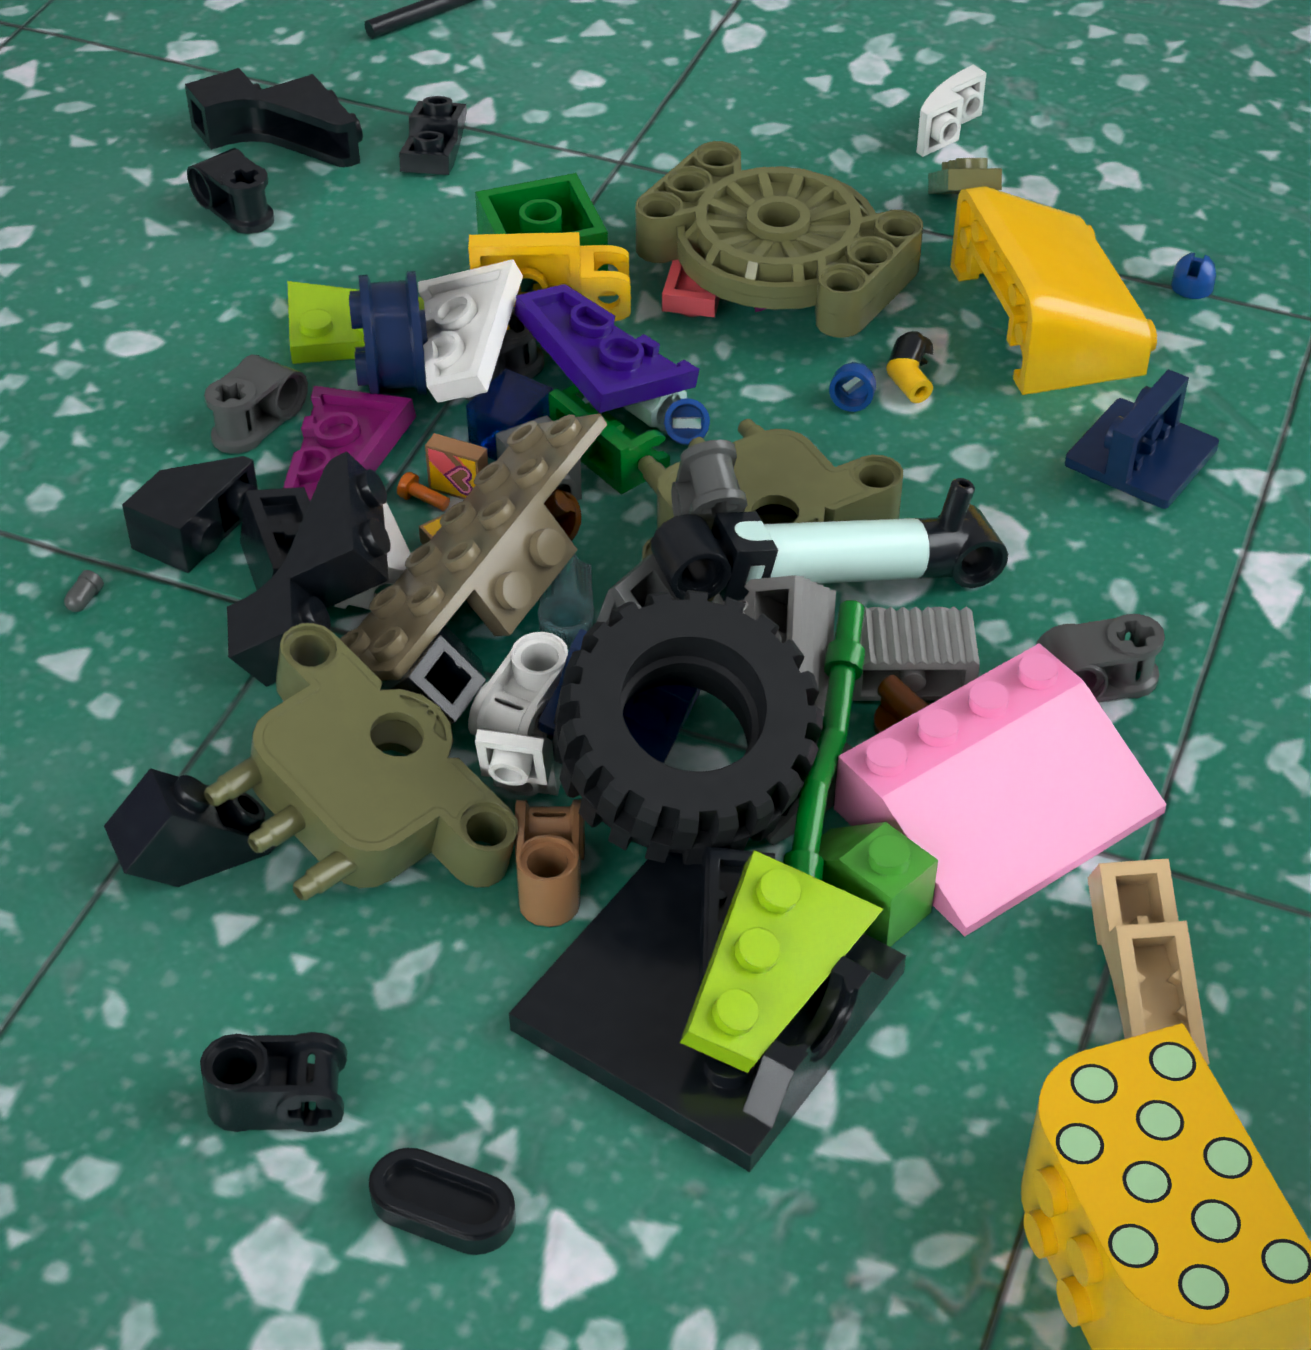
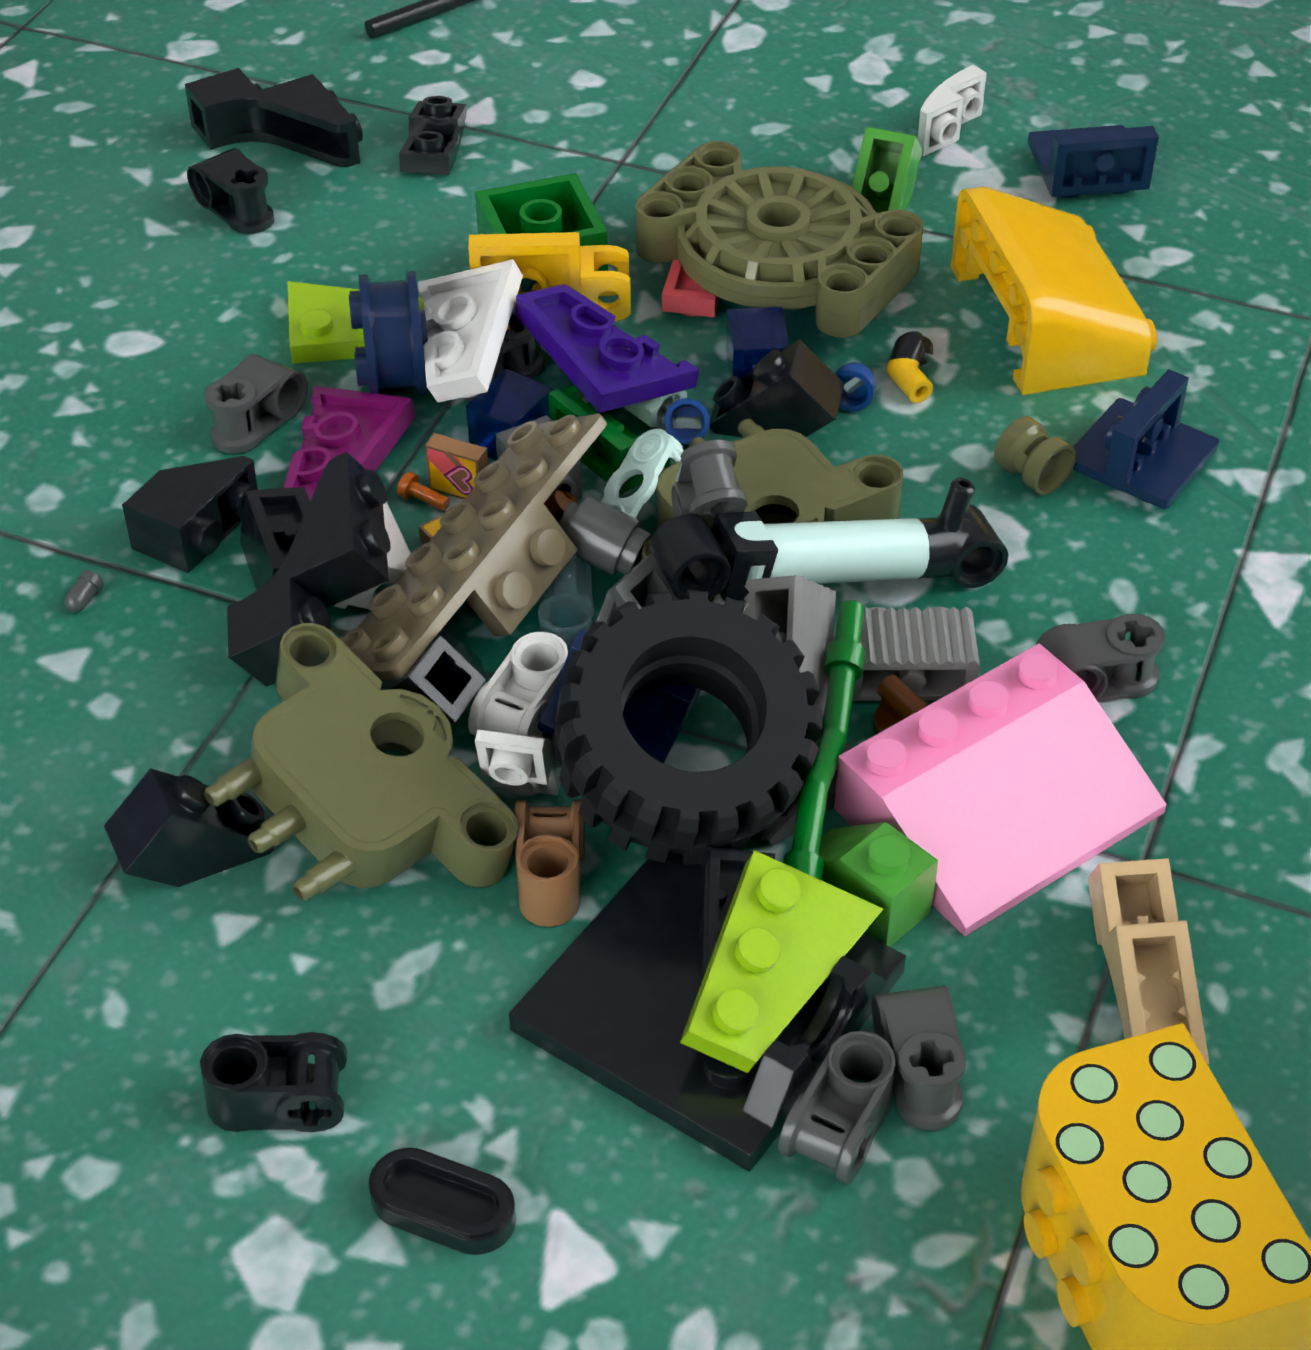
olive plate [928,158,1002,194] -> none
blue hinge [1171,252,1216,299] -> none
none -> dark grey brick [559,496,652,576]
none -> light aqua piece [601,429,684,518]
none -> black slope [709,339,845,438]
none -> clear blue brick [726,307,789,378]
none -> dark grey piece [778,1031,896,1184]
none -> bright green slope [852,127,923,213]
none -> dark grey piece [871,985,966,1130]
none -> olive wheel [994,416,1077,495]
none -> dark blue bracket [1028,125,1159,198]

